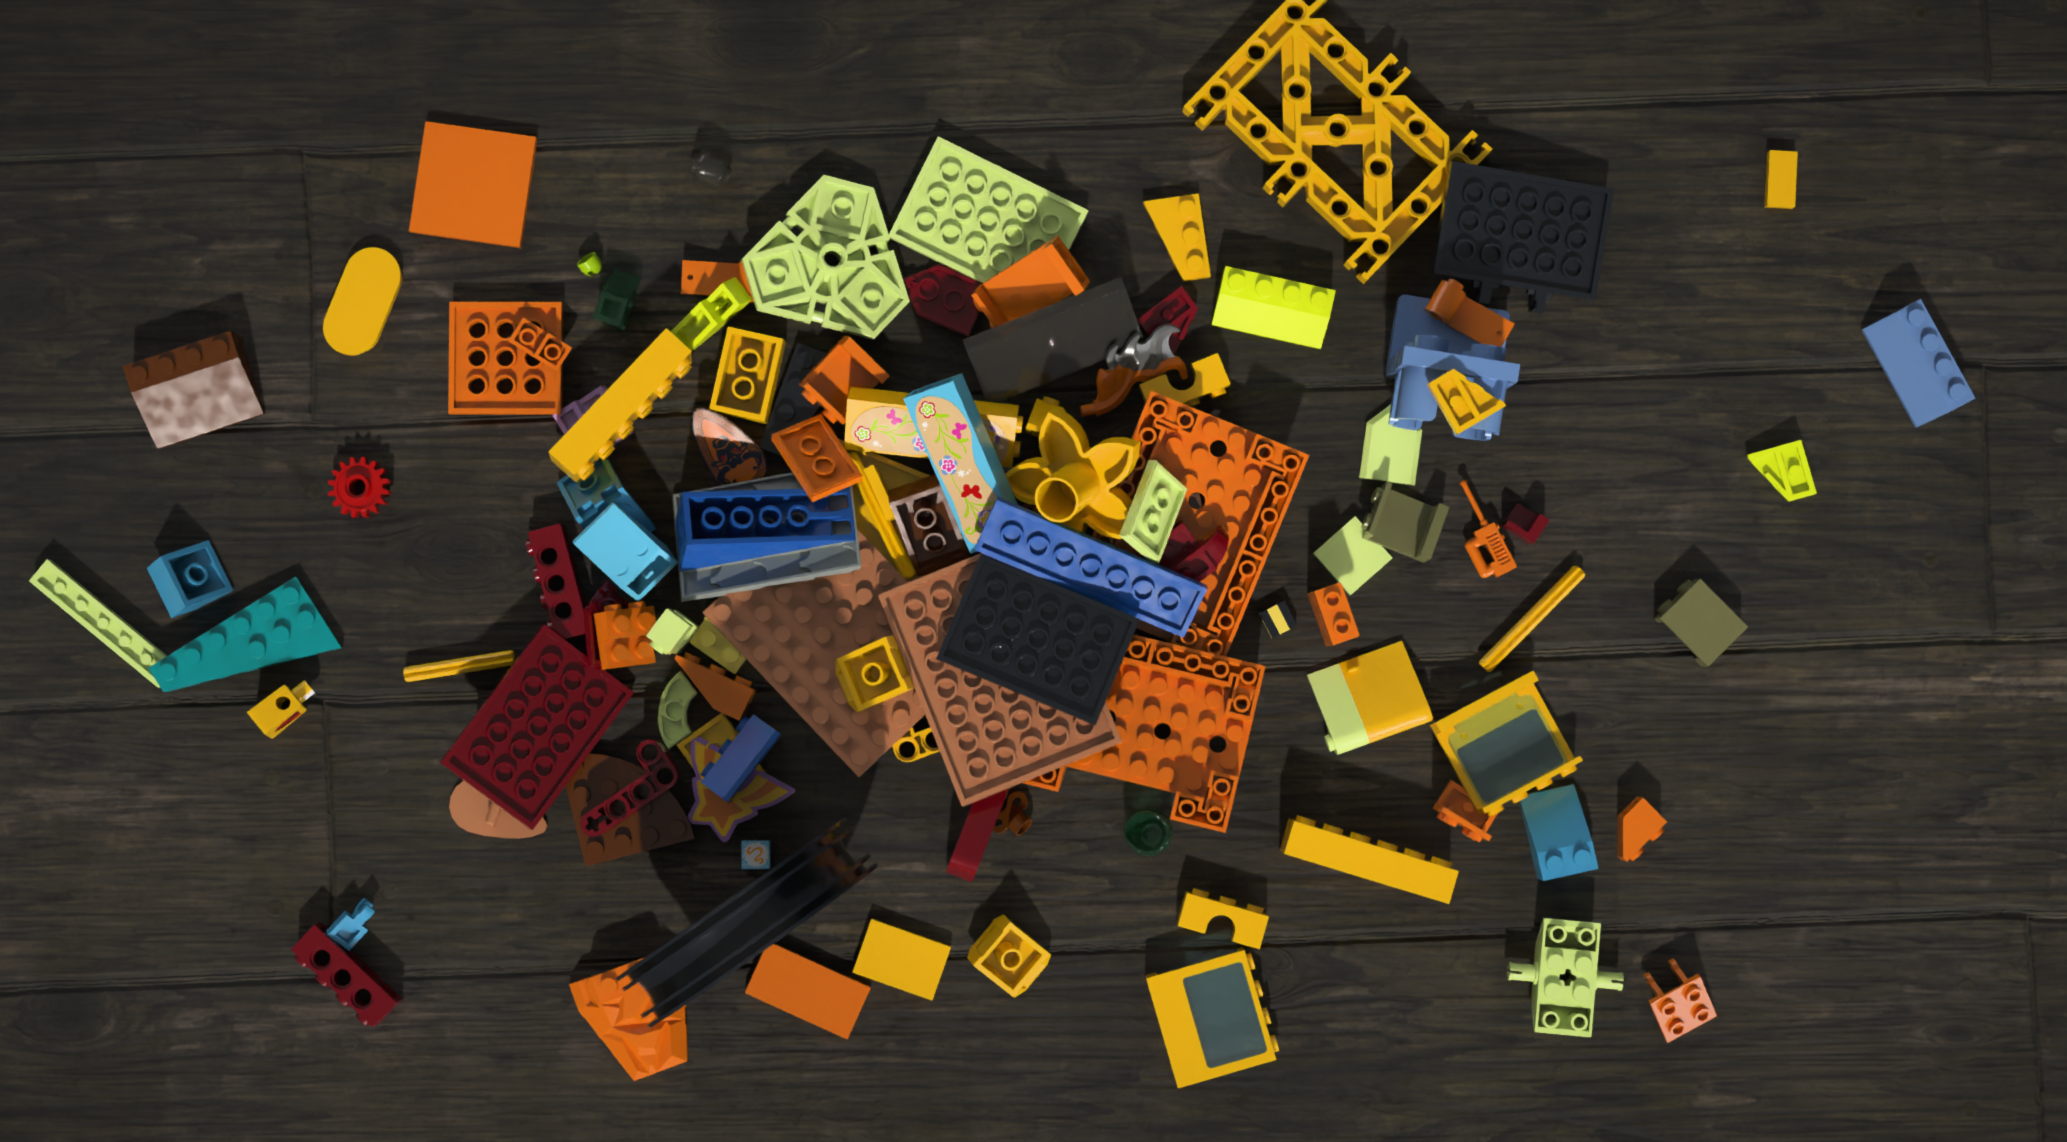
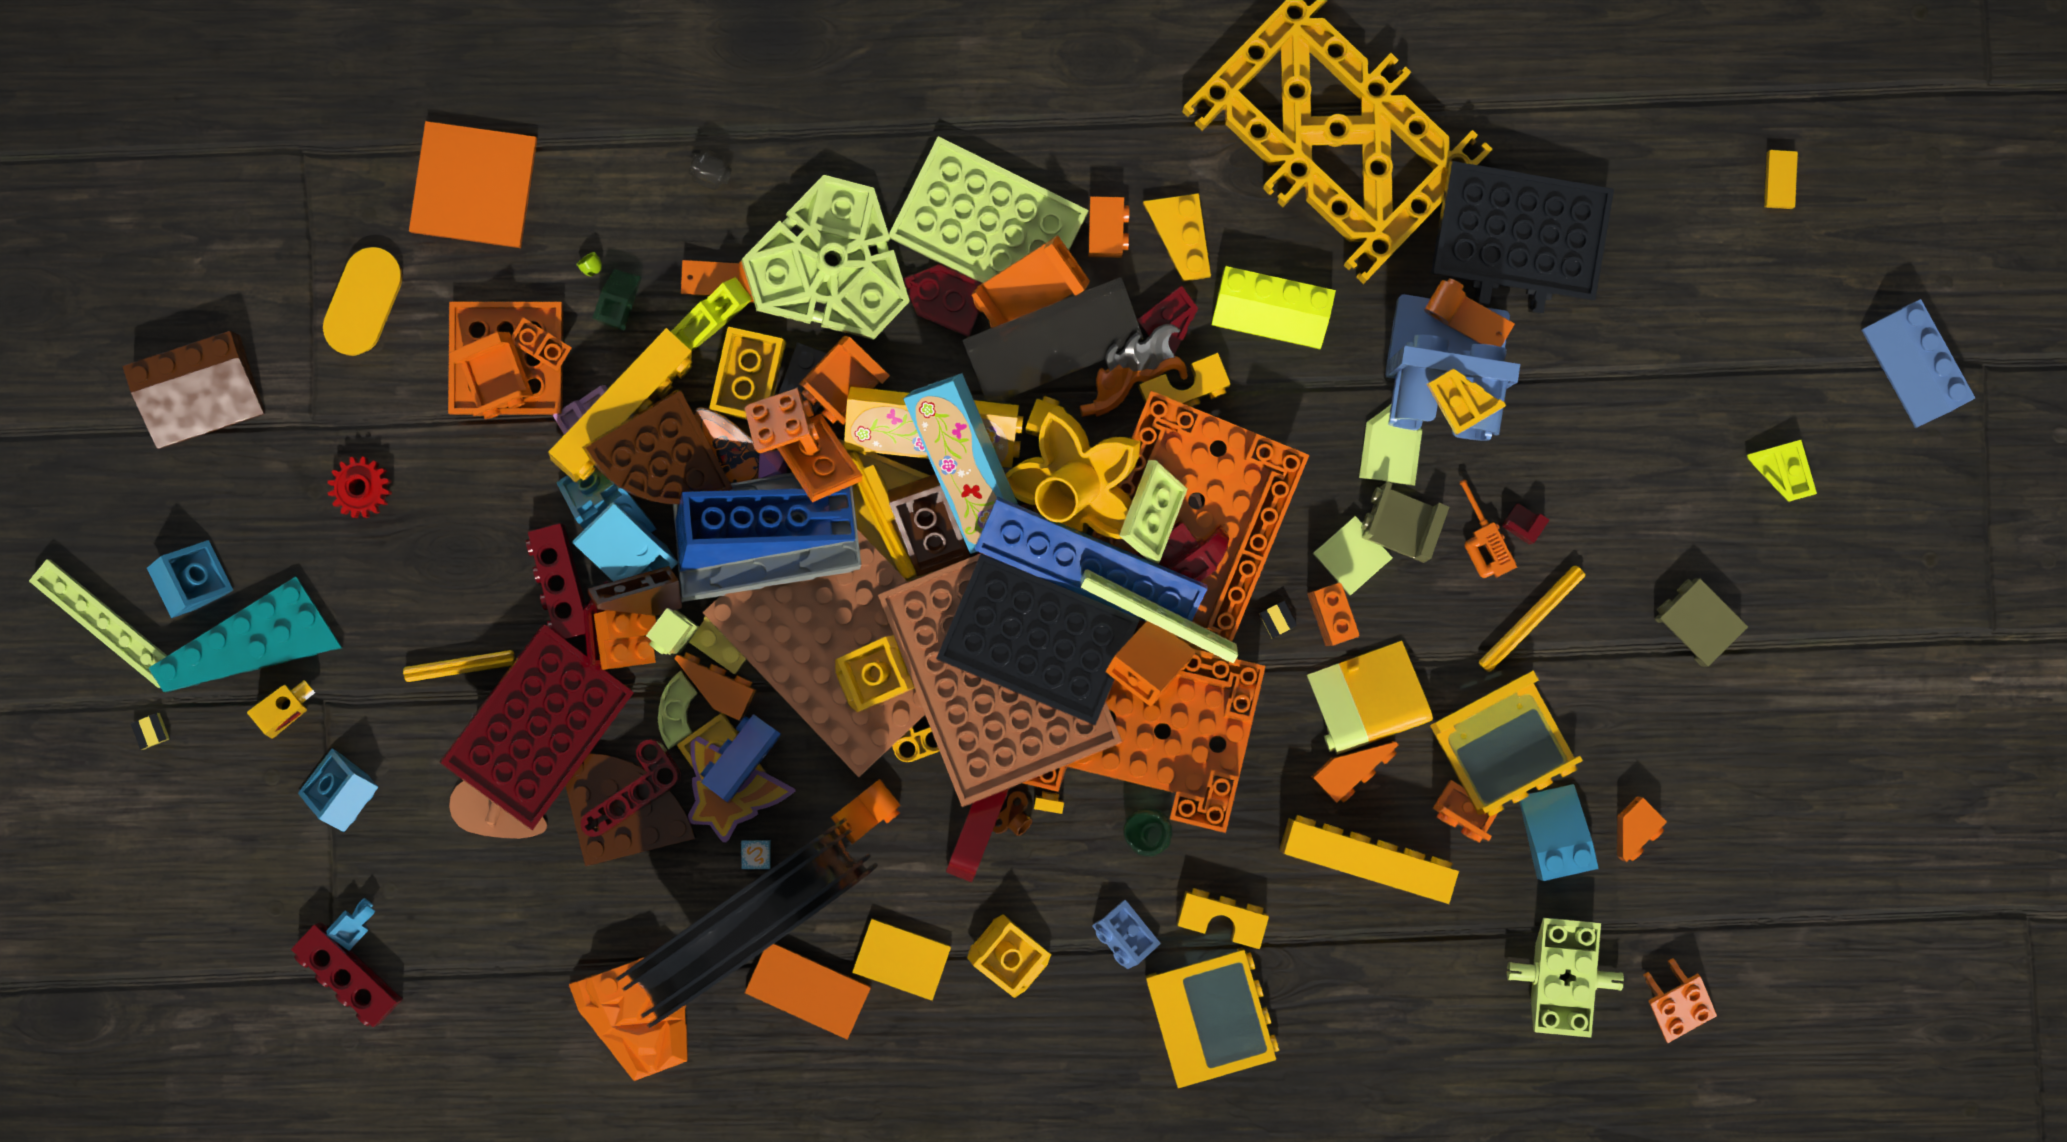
none -> tile [131,713,170,750]
none -> dark azure slope [298,748,378,832]
none -> orange panel [449,332,533,419]
none -> reddish brown plate [582,390,733,504]
none -> reddish brown slope [588,566,682,616]
none -> orange bracket [745,388,820,454]
none -> medium lavender slope [758,450,787,478]
none -> orange door [831,779,901,844]
none -> yellow plate [1034,791,1064,814]
none -> yellowish green tile [1081,569,1238,663]
none -> orange brick [1088,197,1129,258]
none -> medium blue bracket [1092,900,1161,969]
none -> orange panel [1105,621,1196,707]
none -> orange slope [1311,741,1398,803]

